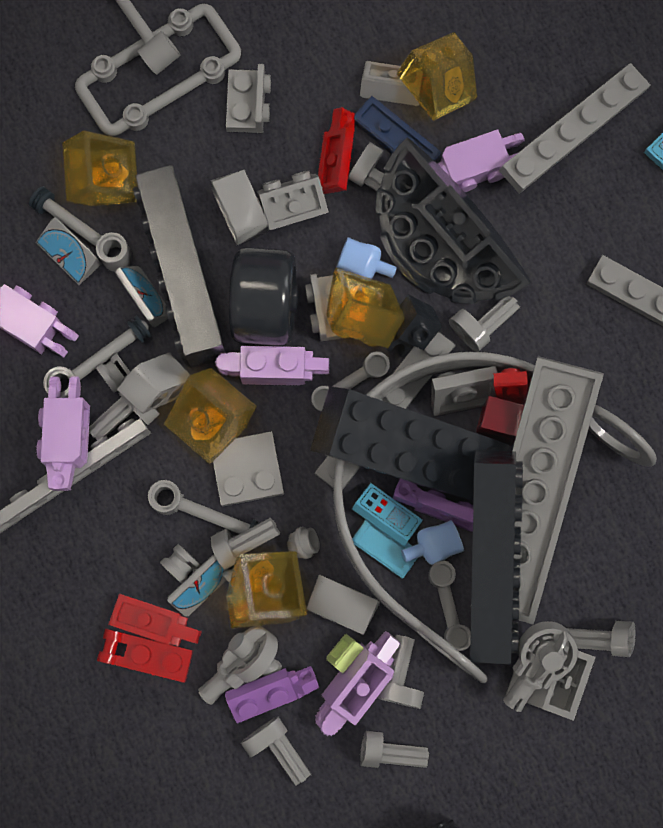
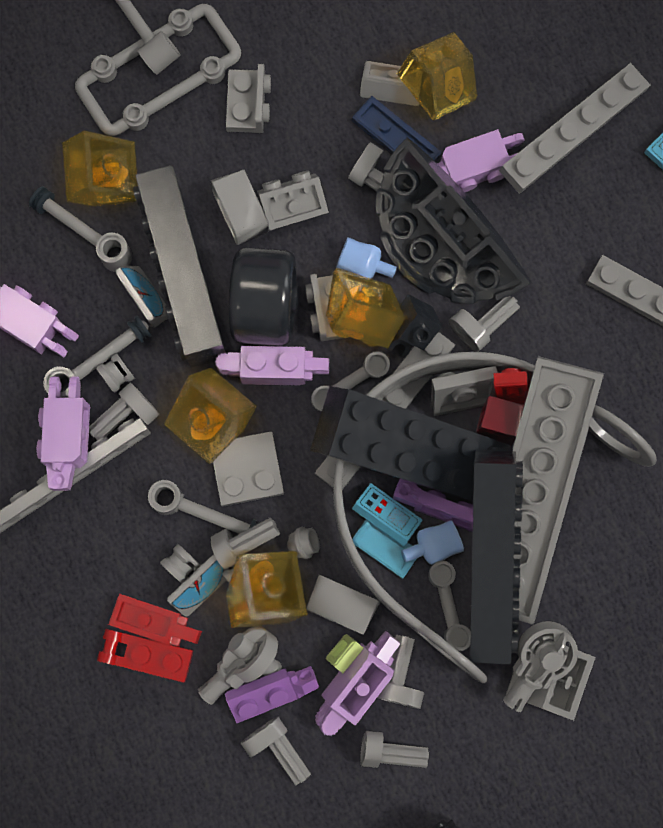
slope [36,217,101,285] -> none
light grey piece [117,353,193,414] -> none
red hinge [318,107,355,194] -> none
light grey piece [566,621,635,657] -> none

